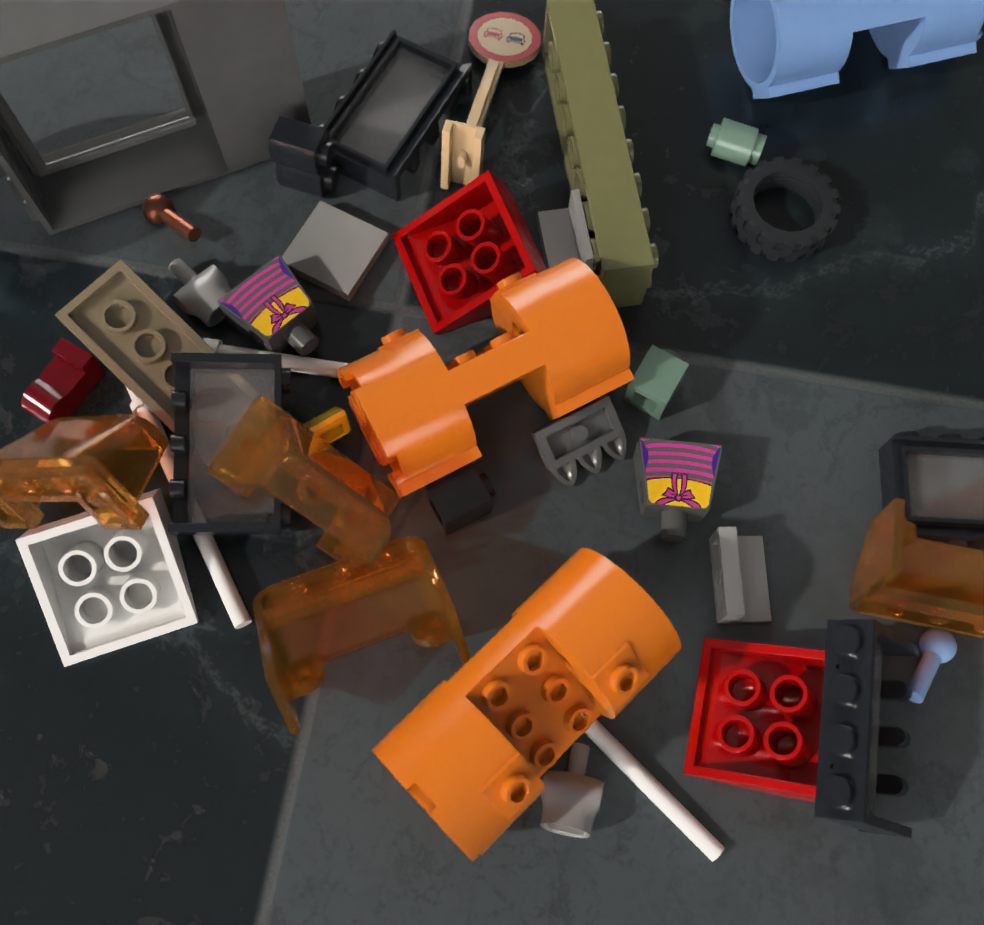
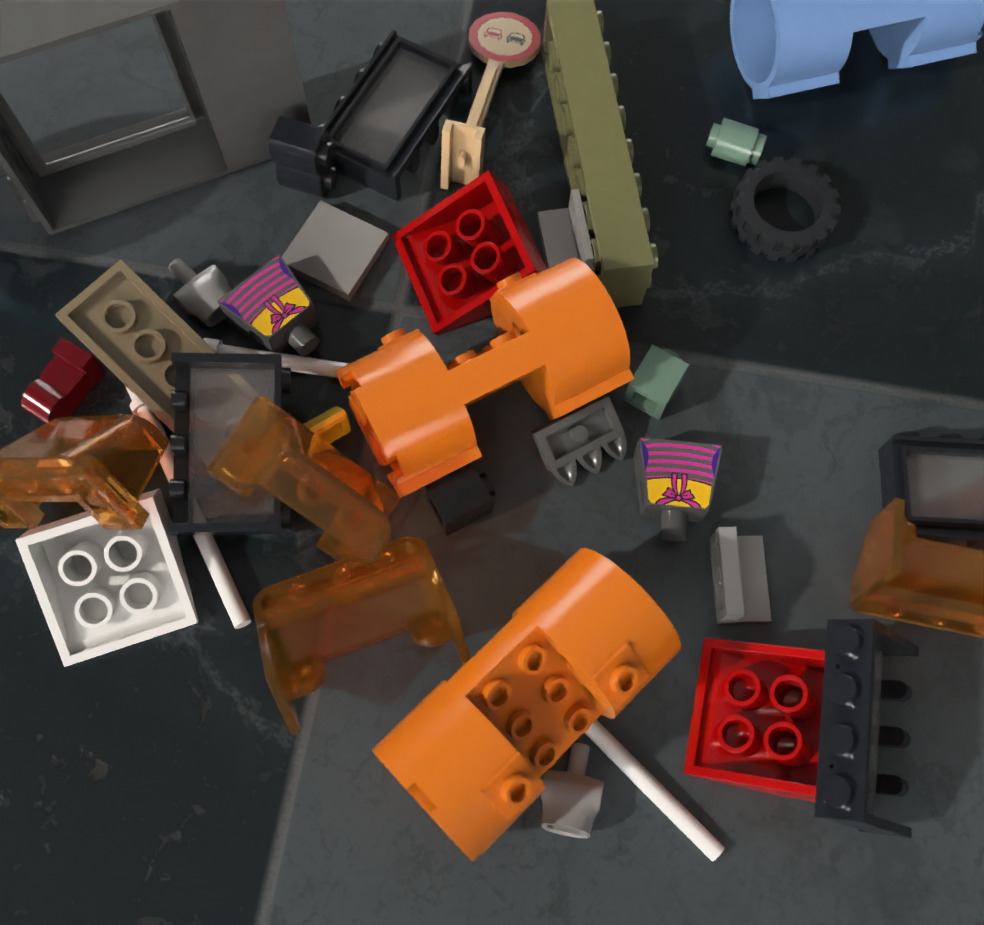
copper bar [142,193,201,242] -> none
light blue bar [909,628,957,704] -> none

